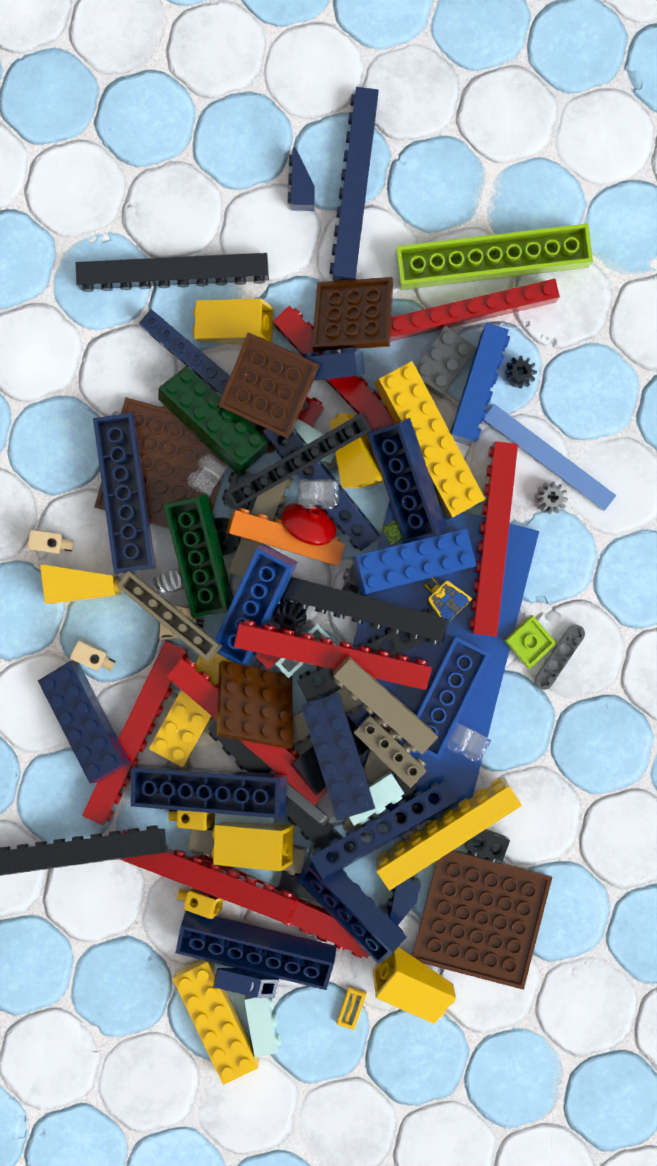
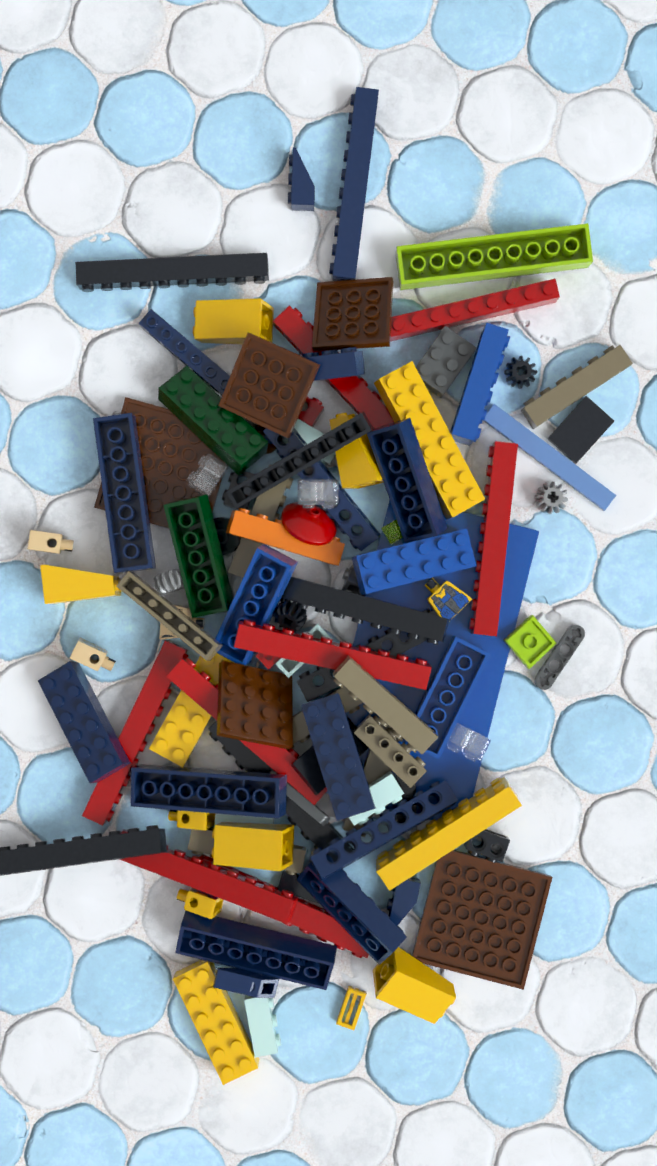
none -> dark tan brick [521,345,633,429]
none -> black tile [547,396,614,464]

